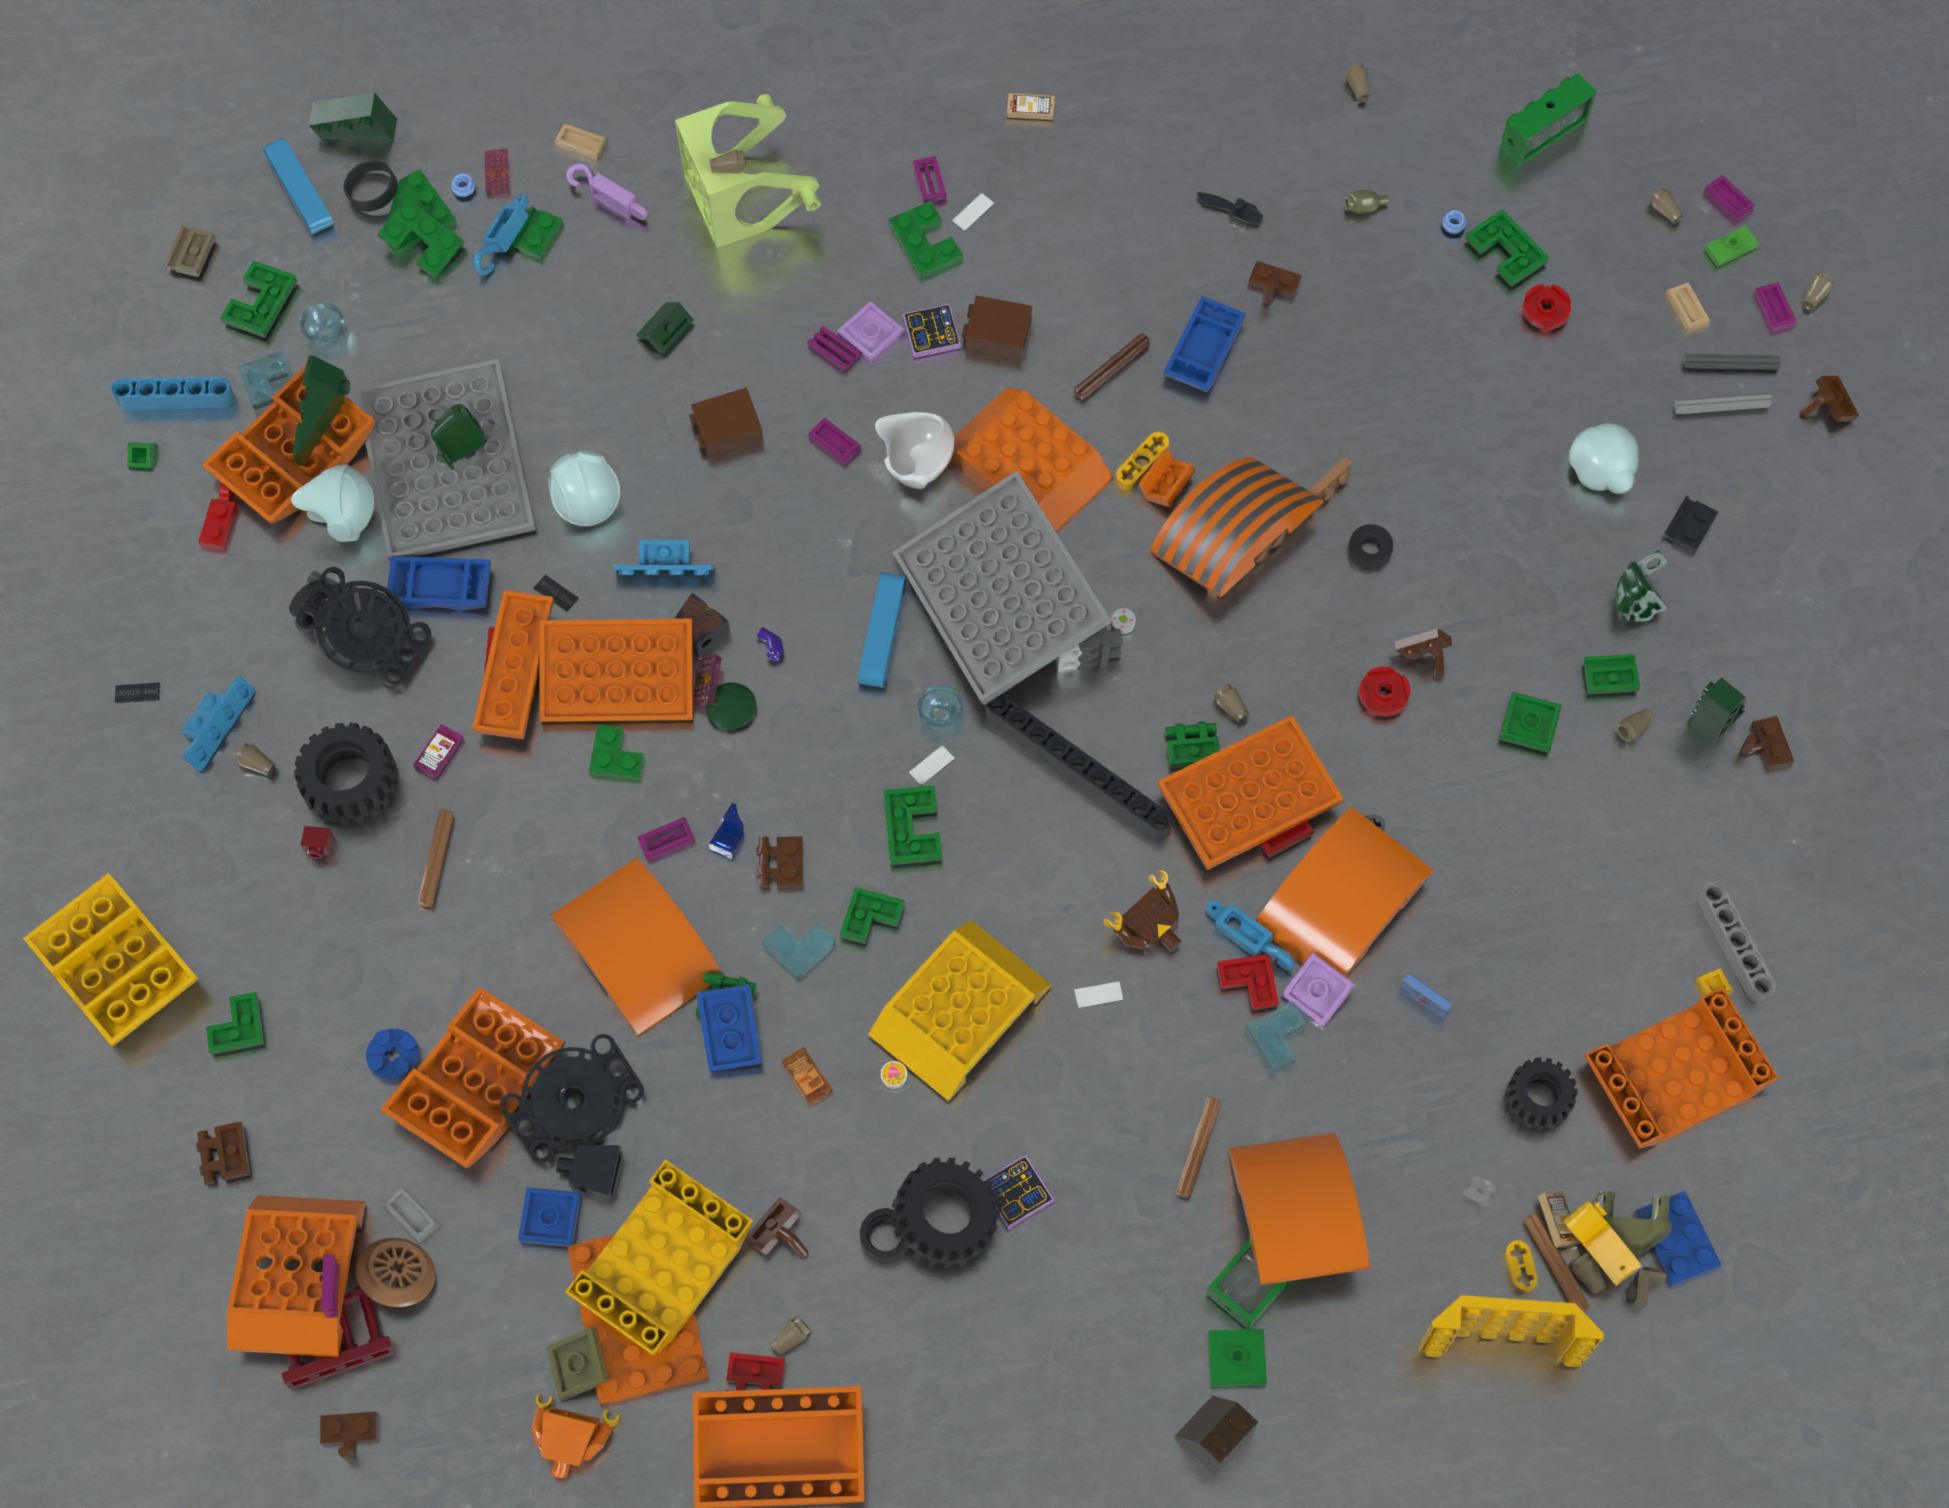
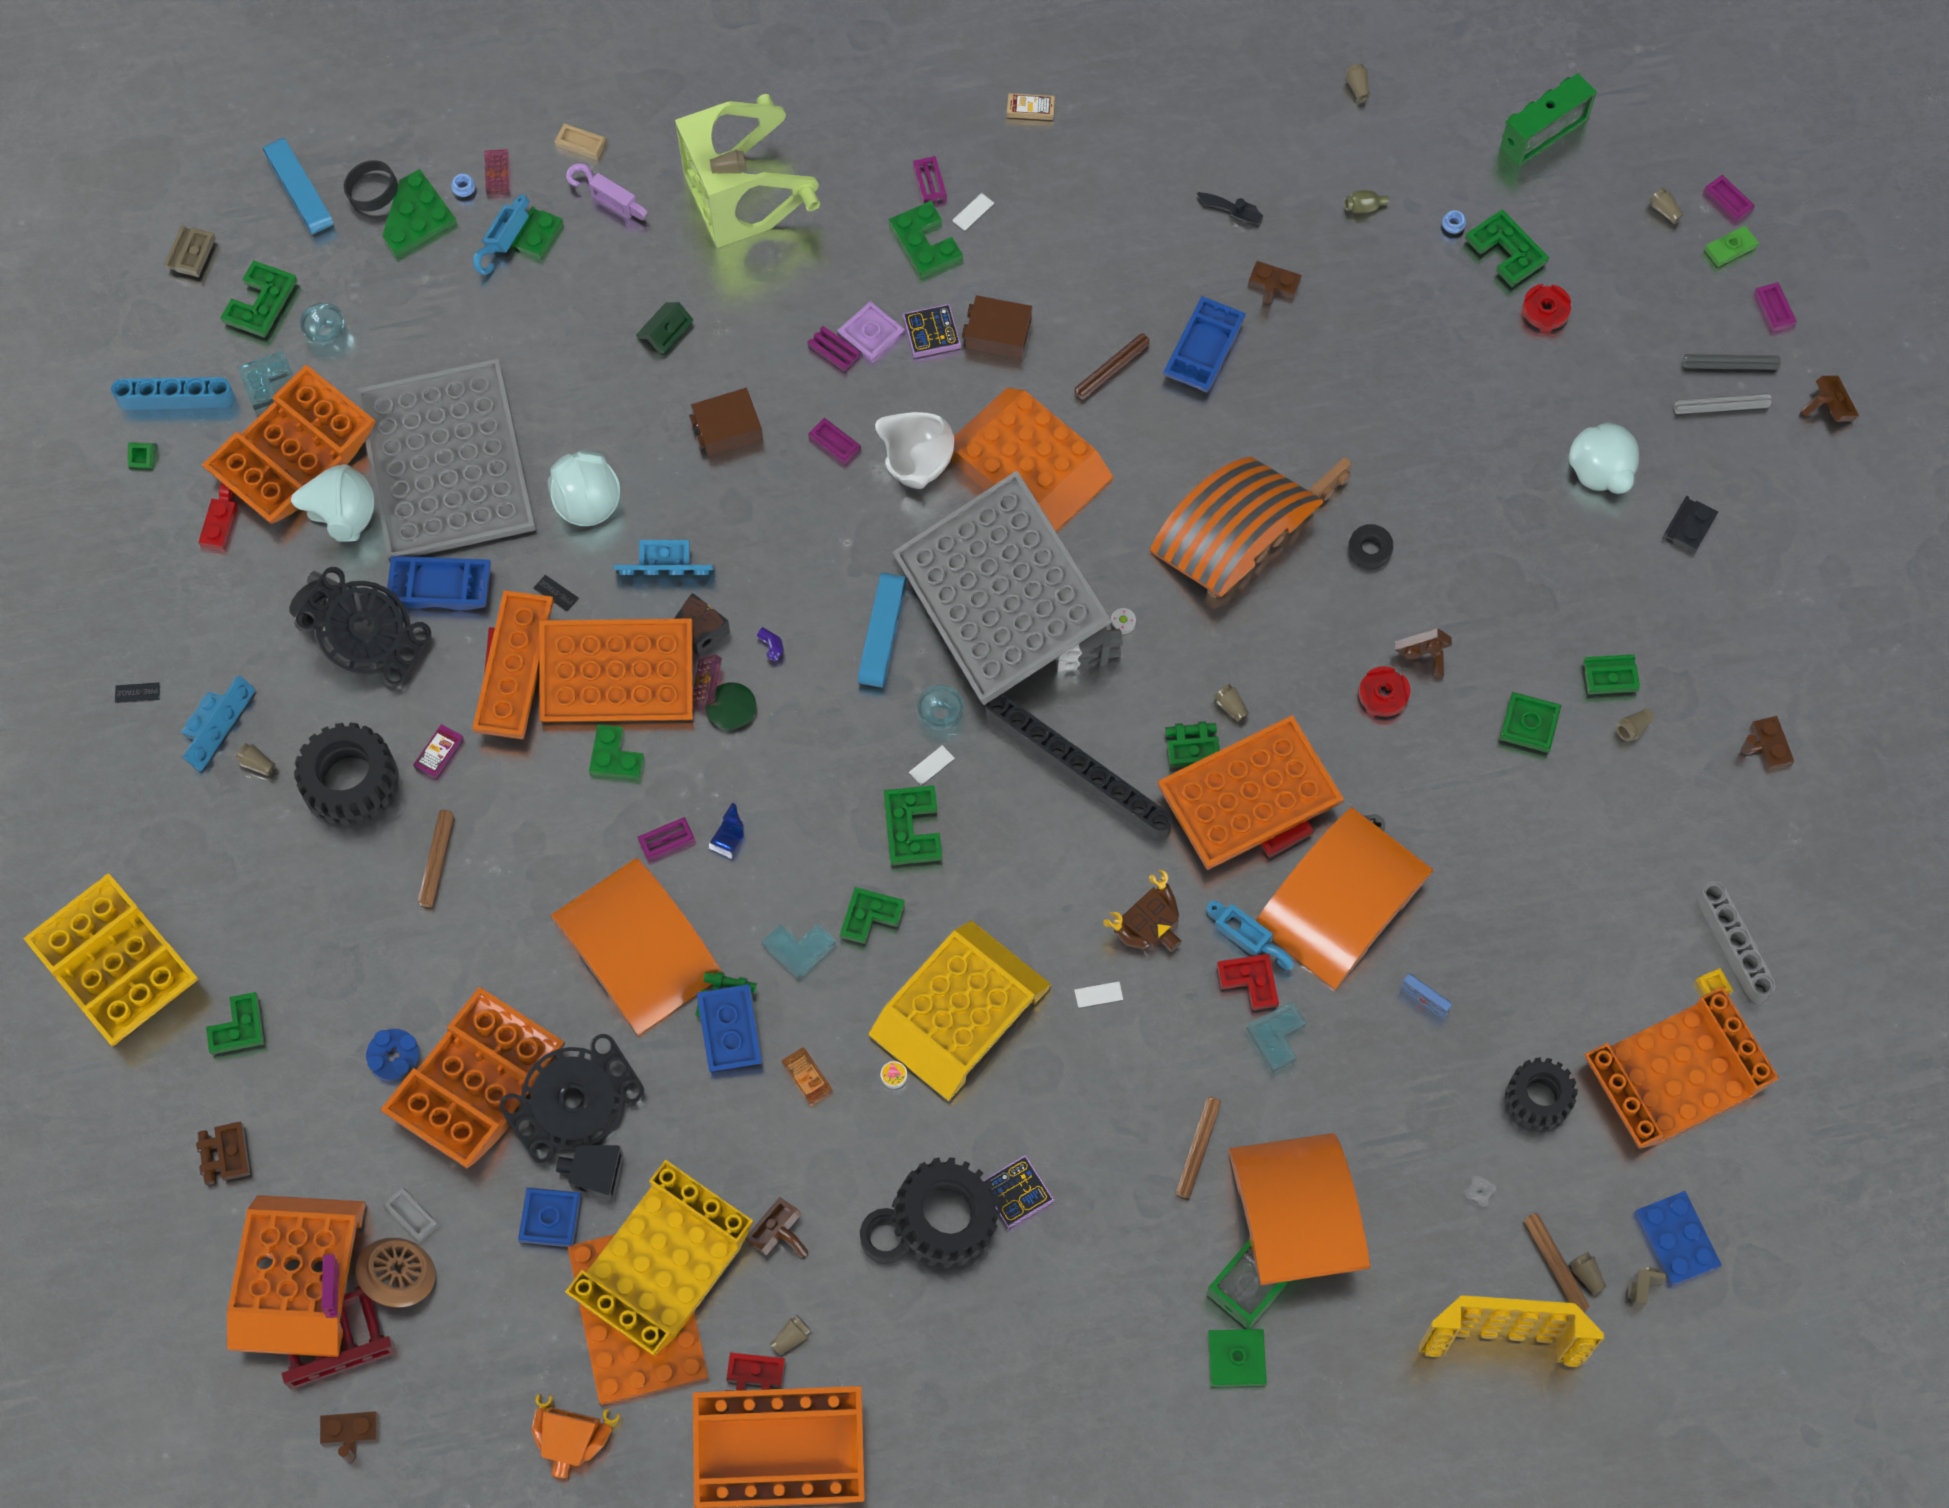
dark green wedge [293,355,350,466] -> none
dark red plate [300,826,335,859] -> none
dark green wedge [309,92,397,142] -> none
green plate [377,198,464,279] -> none
dark green piece [430,404,488,470] -> none
olive plate [547,1327,610,1400] -> none
reddish brown plate [756,836,803,889] -> none
yellow beam [1116,432,1169,490] -> none
orange bracket [1139,449,1196,507] -> none
dark brown slope [1175,1395,1258,1475] -> none
lavender tile [1281,953,1356,1027] -> none
yellow beam [1504,1240,1538,1294] -> none
tile [1538,1192,1580,1248] -> none
yellow door [1563,1200,1642,1286] -> none
olive connector [1598,1191,1672,1257] -> none
dark green piece [1615,551,1668,622] -> none
tan tile [1666,282,1711,333] -> none
dark green wedge [1689,677,1746,745] -> none
dark tan cone [1802,272,1834,309] -> none

